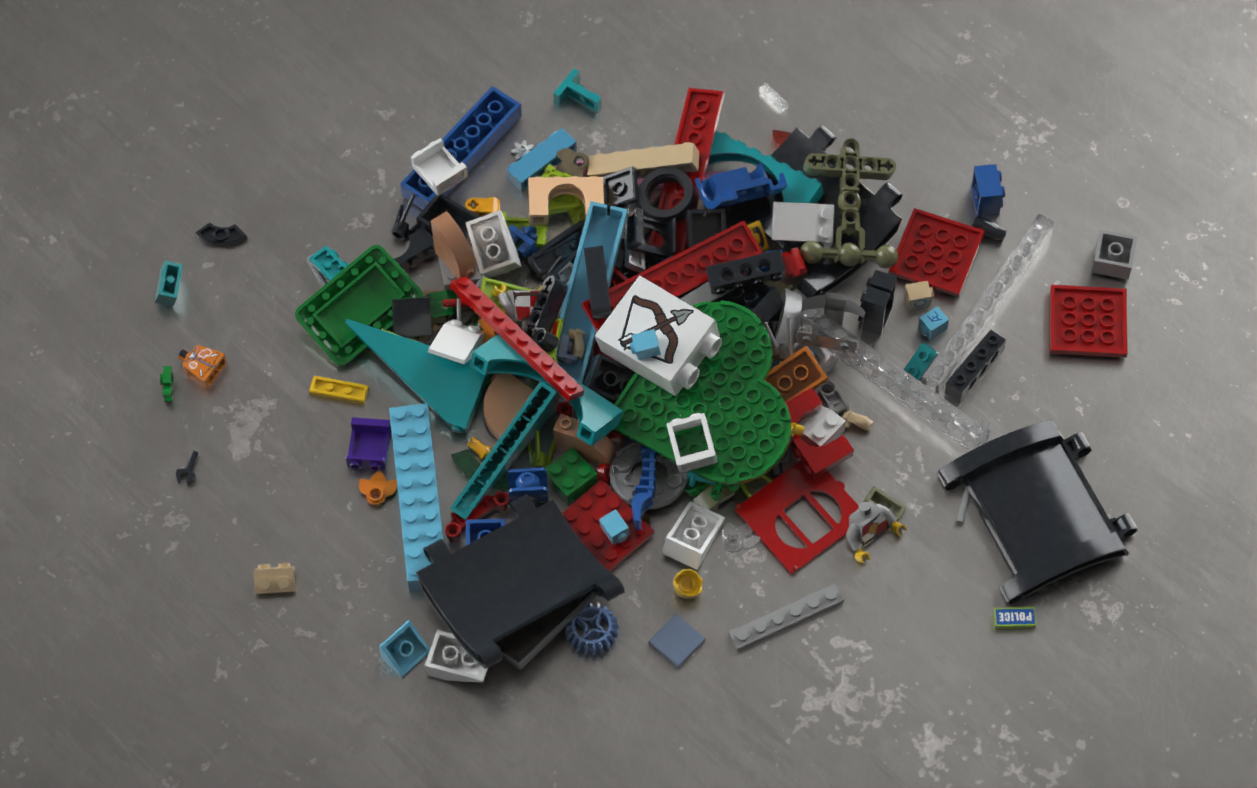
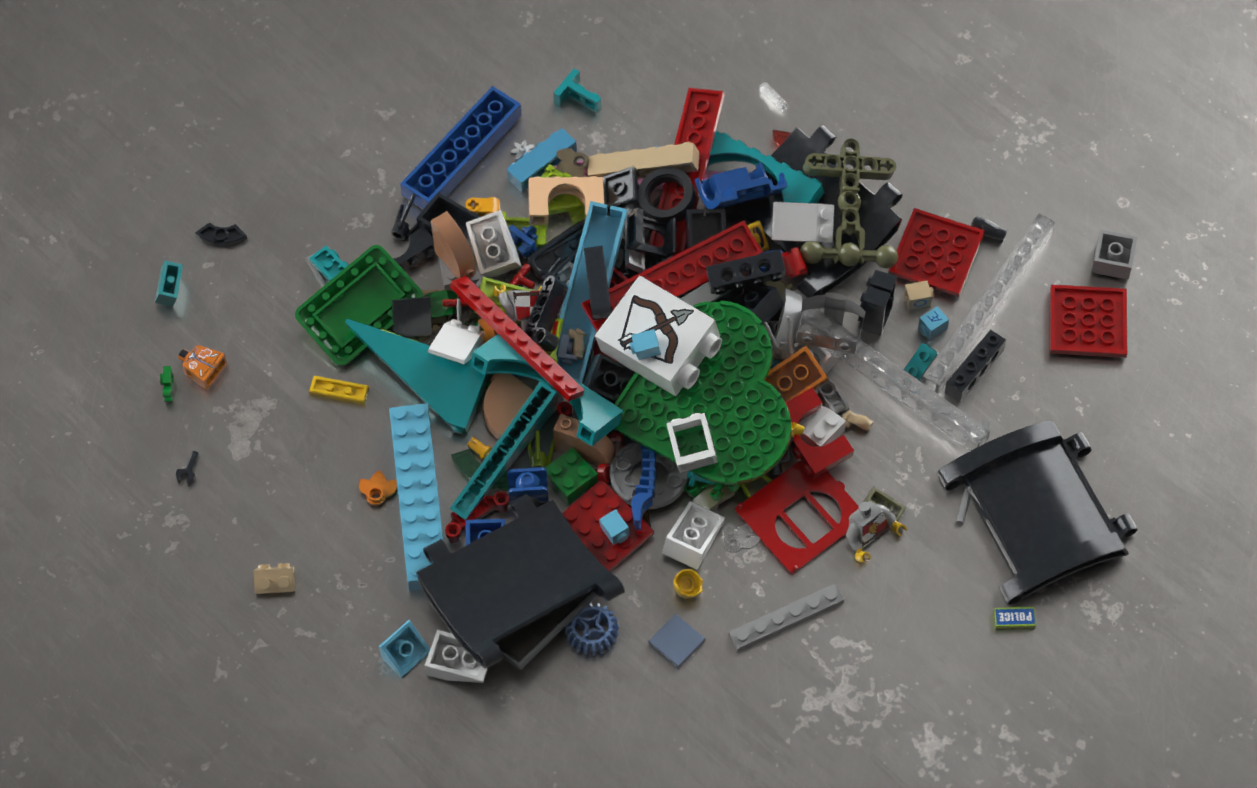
dark purple panel [346,417,391,471] -> none
white panel [411,138,468,196] -> none
blue brick [971,164,1005,217] -> none
none -> red piece [509,264,535,289]

